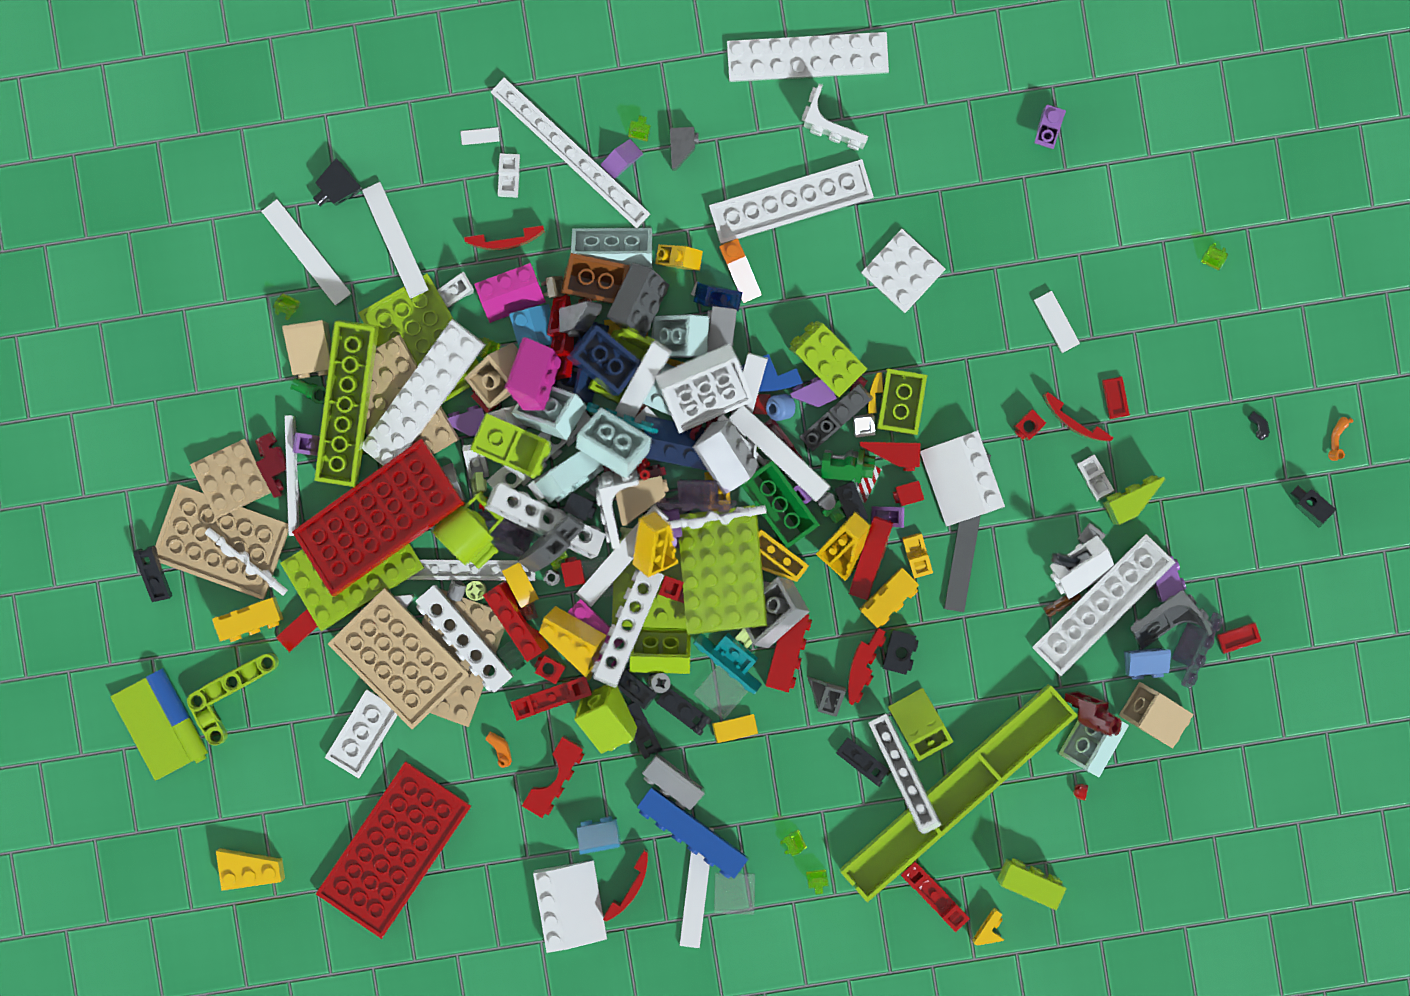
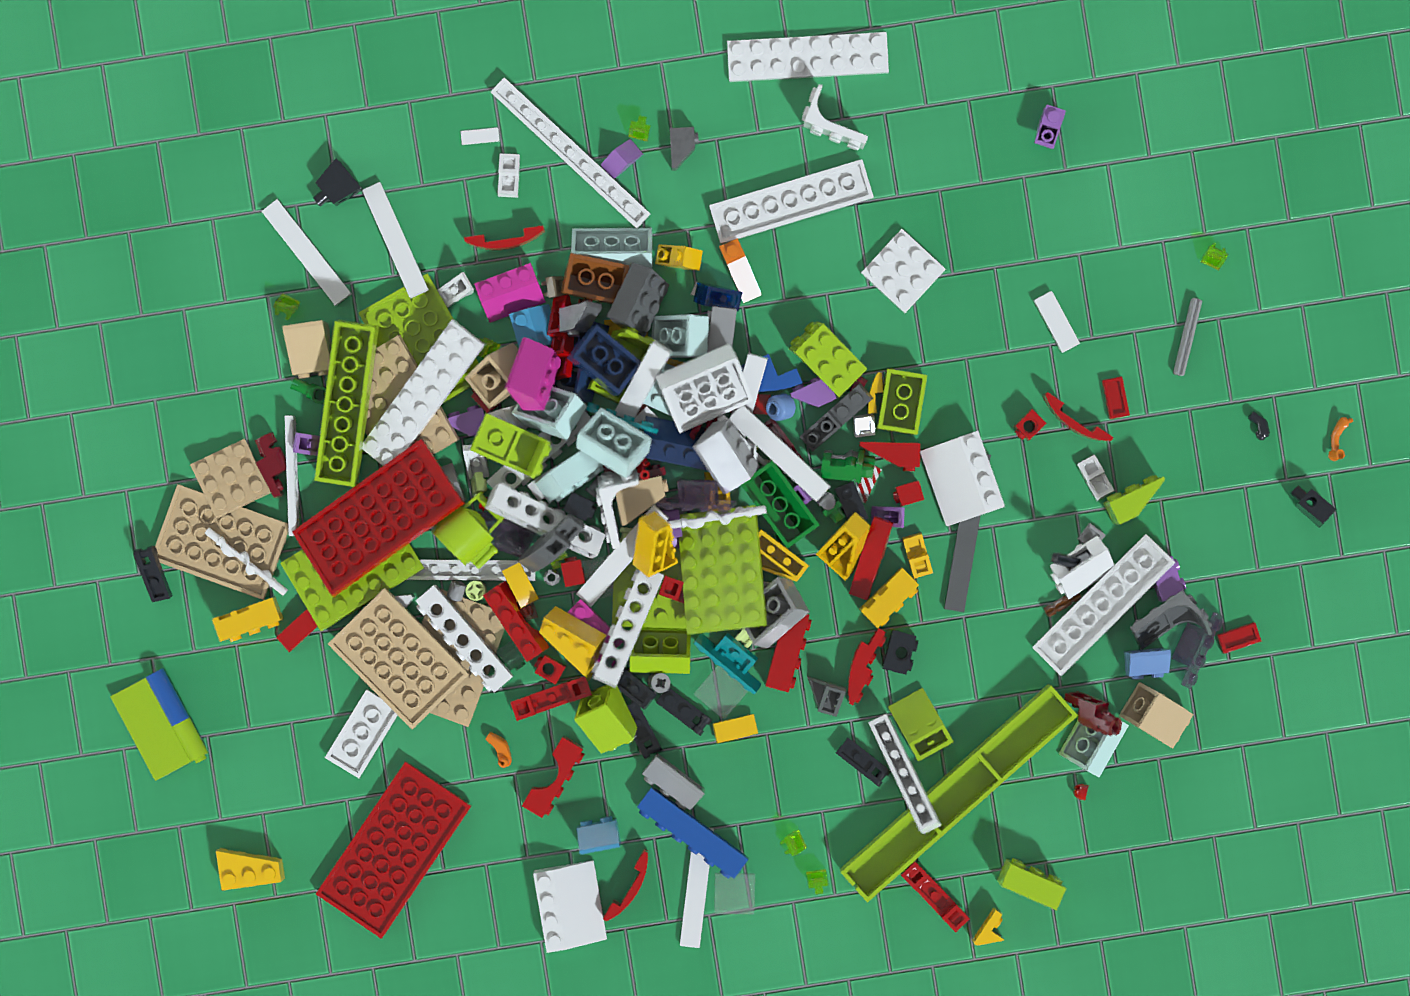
lime beam [187,653,279,746] -> none
none -> light grey axle [1173,298,1202,376]

